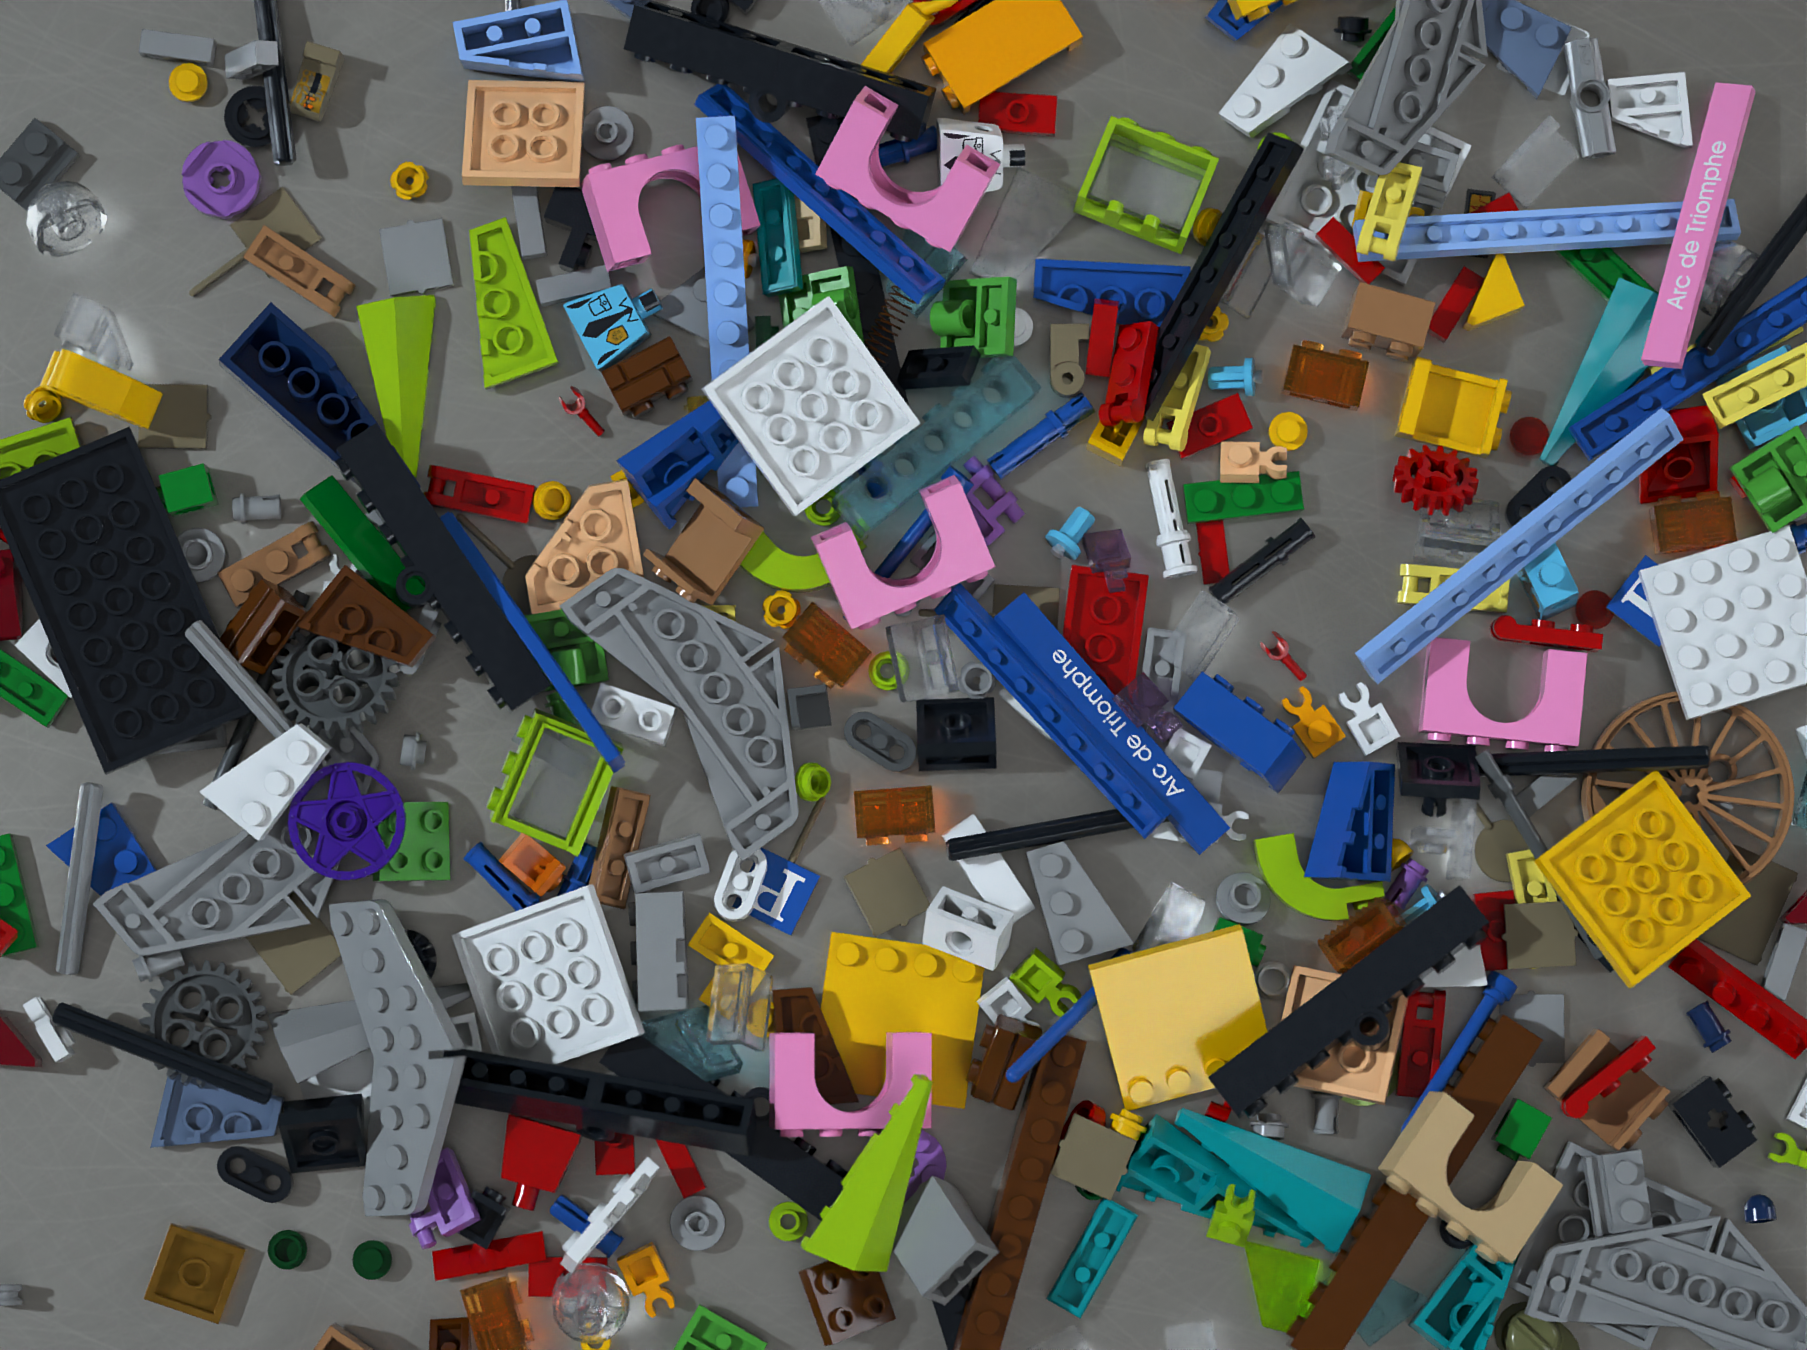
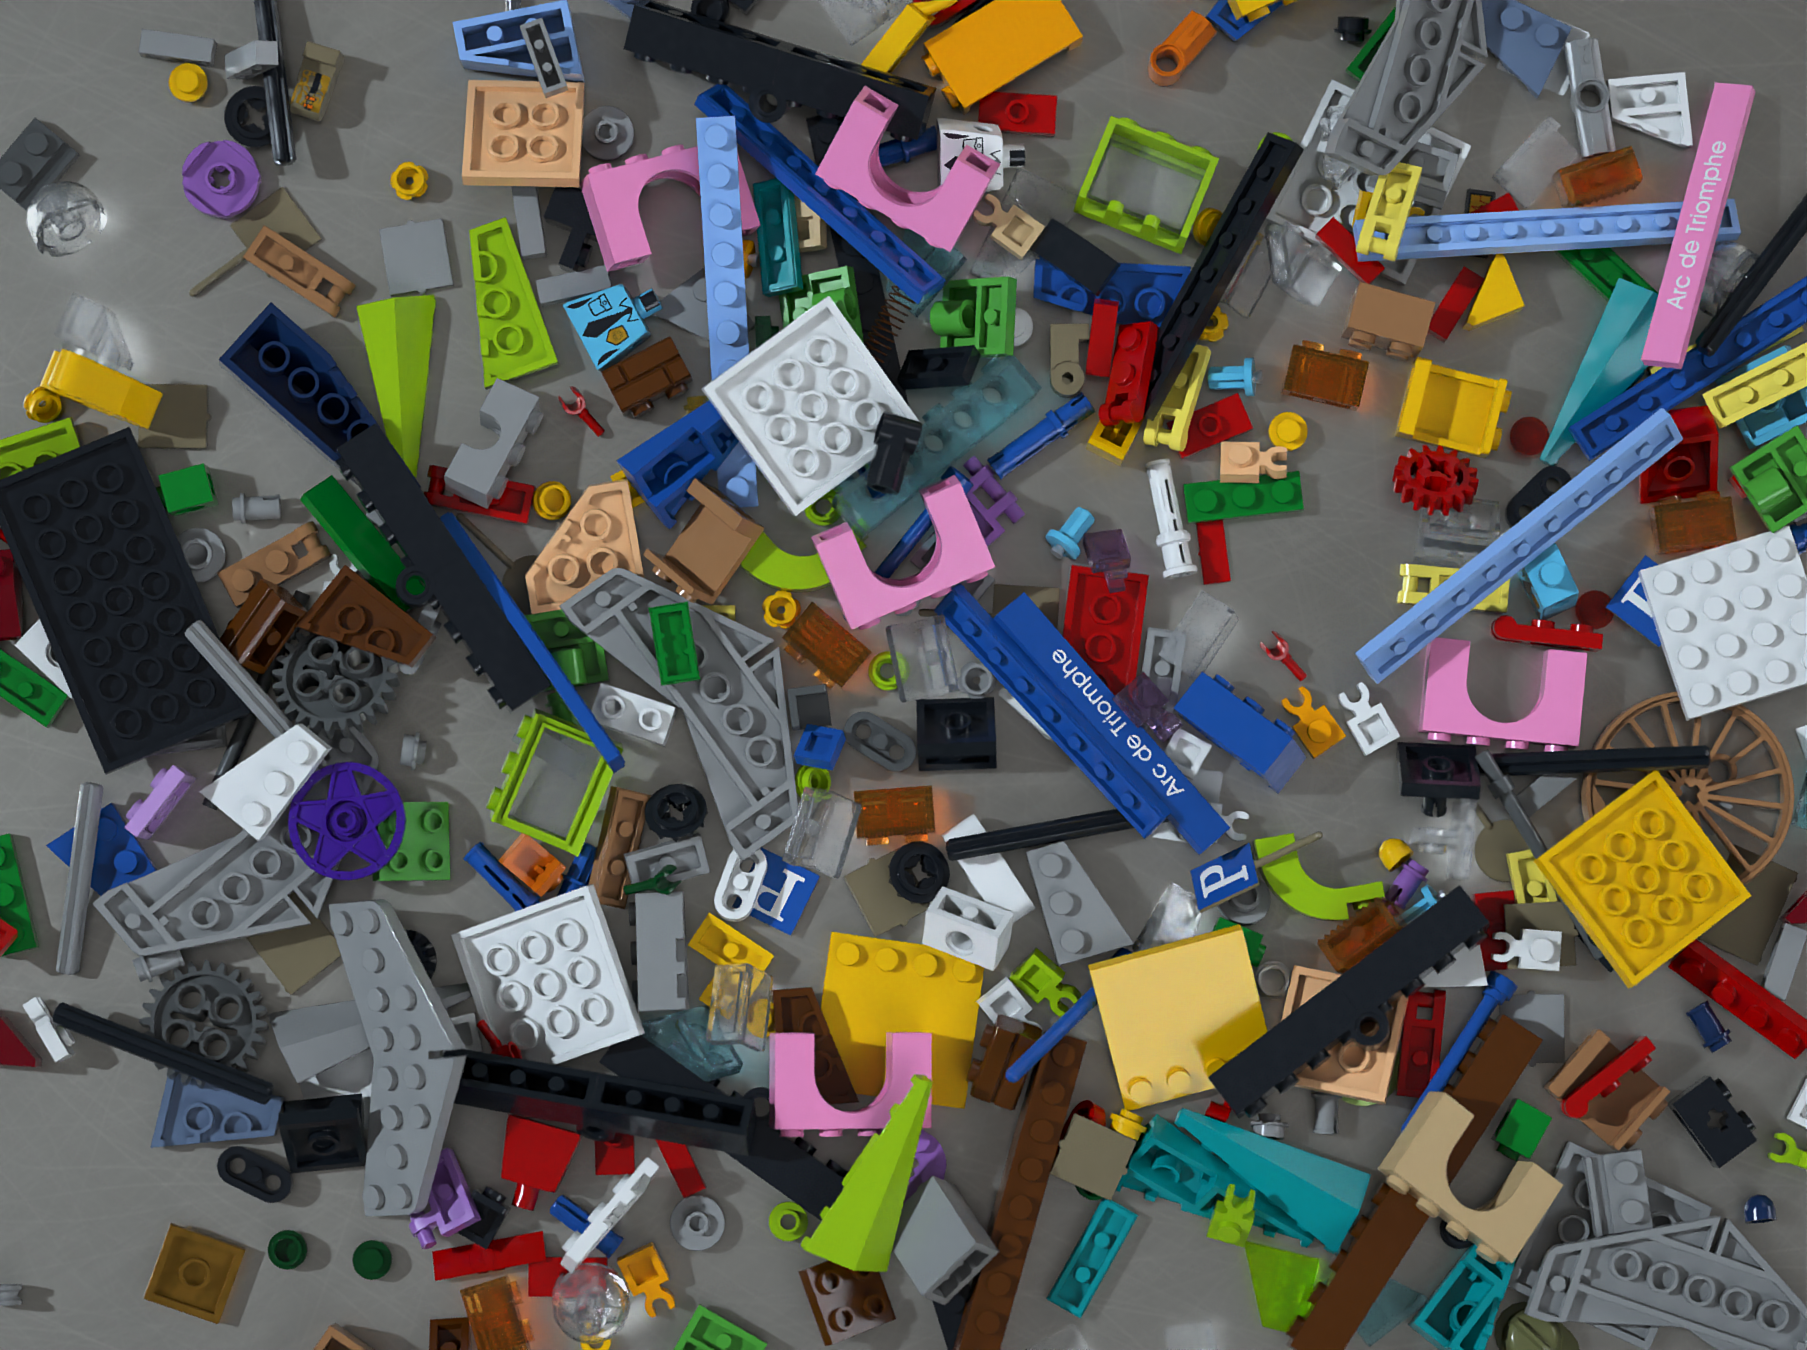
black pin [1208,518,1315,608] -> none
white wing [1219,23,1352,139] -> none
blue wedge [1304,761,1395,882] -> none
none -> lavender plate [124,765,197,840]
none -> light grey arch [444,378,543,509]
none -> red hand [476,1019,522,1059]
none -> light grey piece [520,18,568,98]
none -> dark green hand [623,865,681,895]
none -> black gear [645,784,708,842]
none -> green plate [648,602,700,686]
none -> clear panel [782,786,862,879]
none -> blue plate [794,724,846,771]
none -> black piece [865,411,922,495]
none -> black gear [888,841,950,904]
none -> tan plate [972,194,1045,261]
none -> black slope [1030,218,1120,297]
none -> orange piece [1148,10,1217,87]
none -> piece [1190,831,1323,913]
none -> white plate [1491,929,1562,971]
none -> clear orange brick [1552,146,1643,208]

